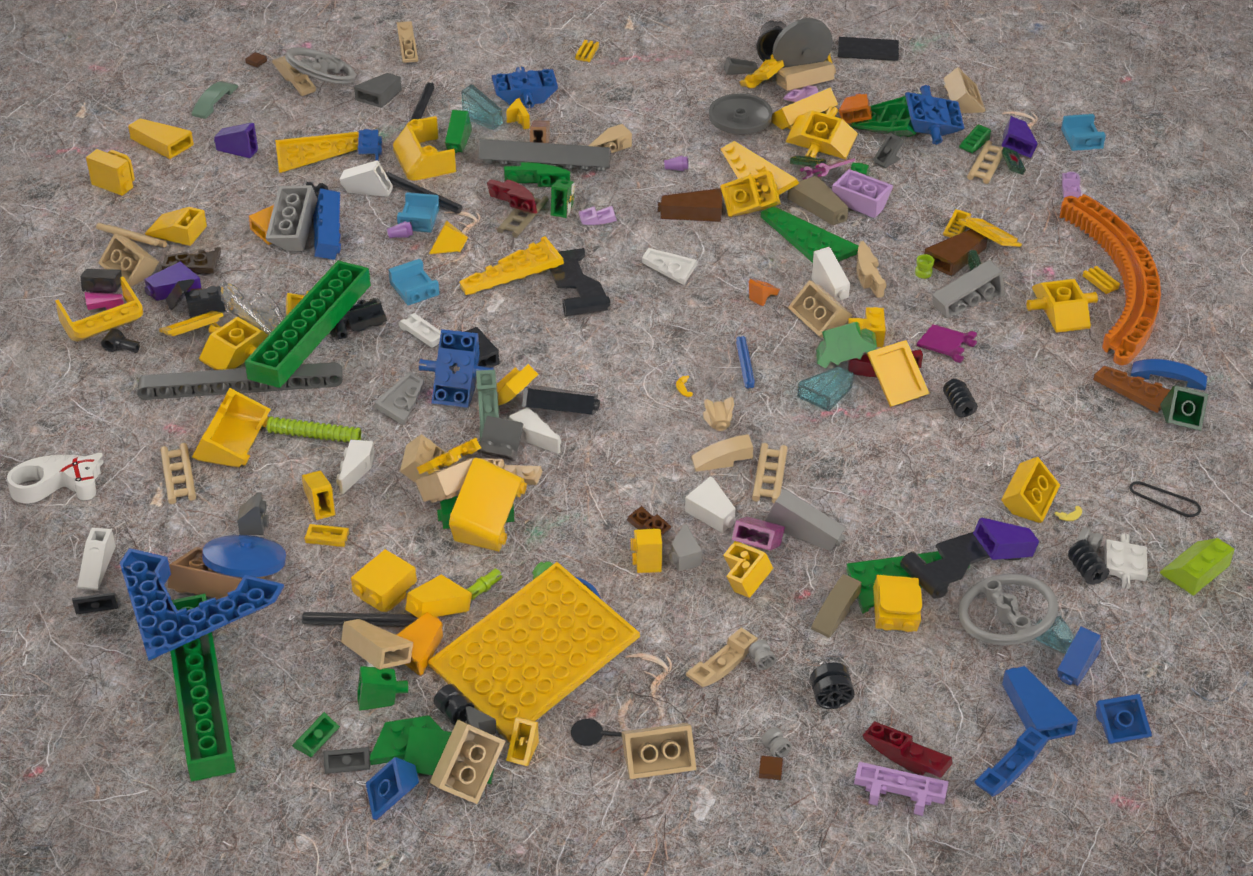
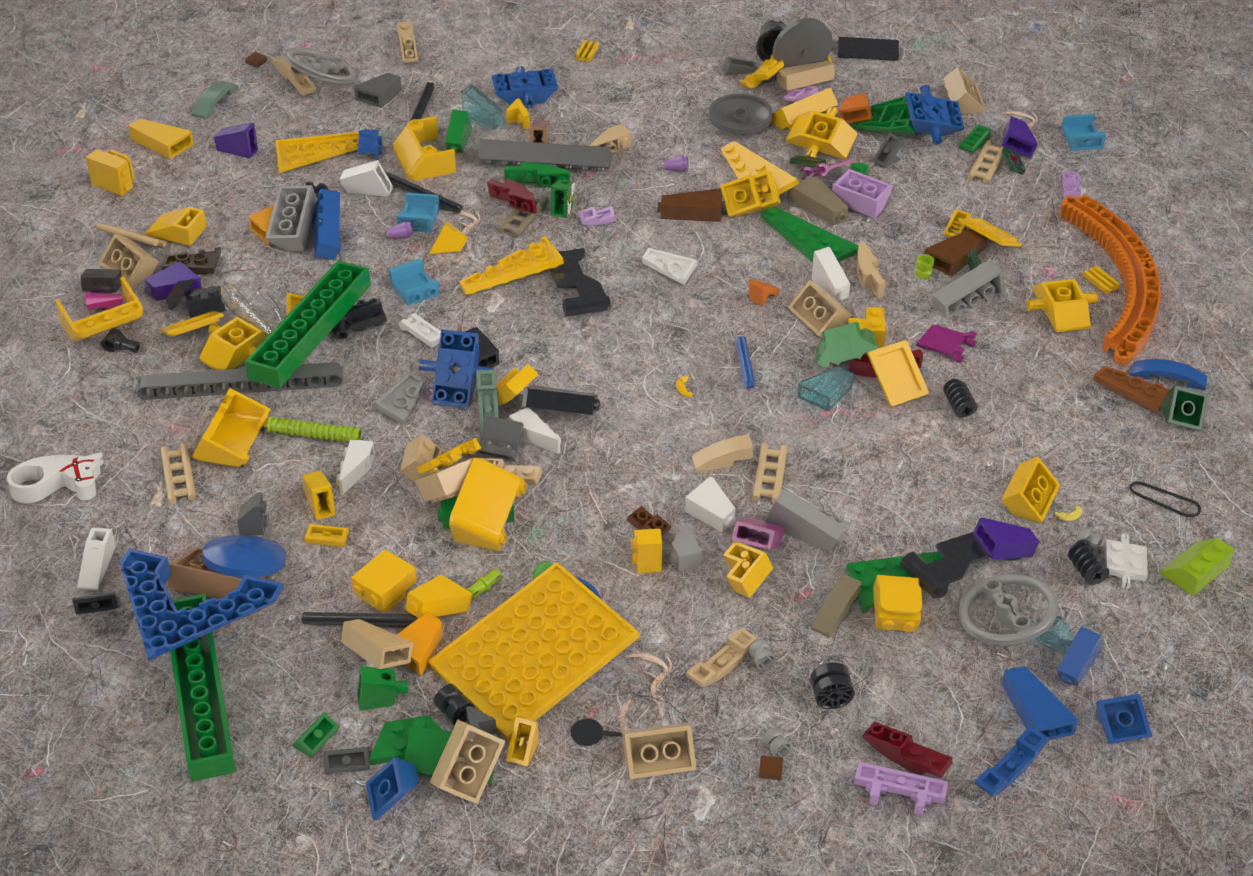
tan brick [703,397,734,431] -> none

